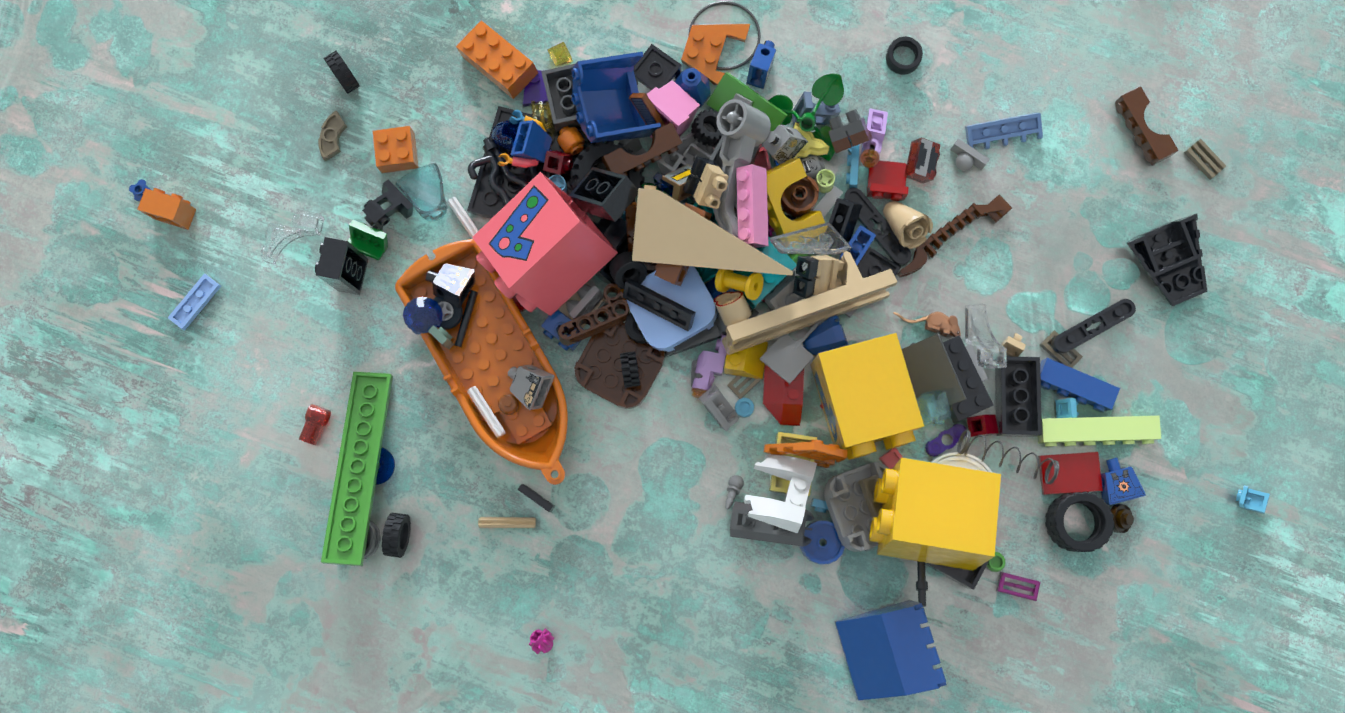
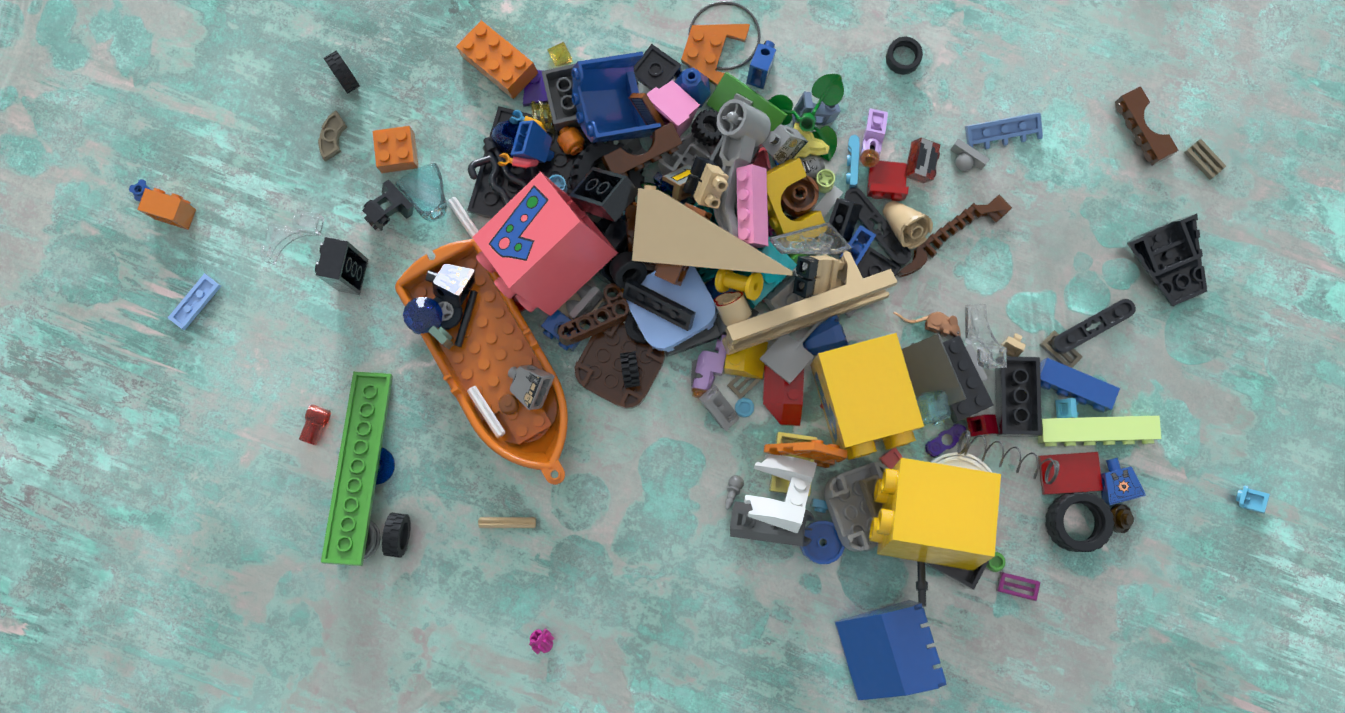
green bracket [347,220,388,260] -> none
black tile [517,484,555,512] -> none
dark red brick [543,150,573,175] -> none
dark grey hips [829,109,872,153] -> none

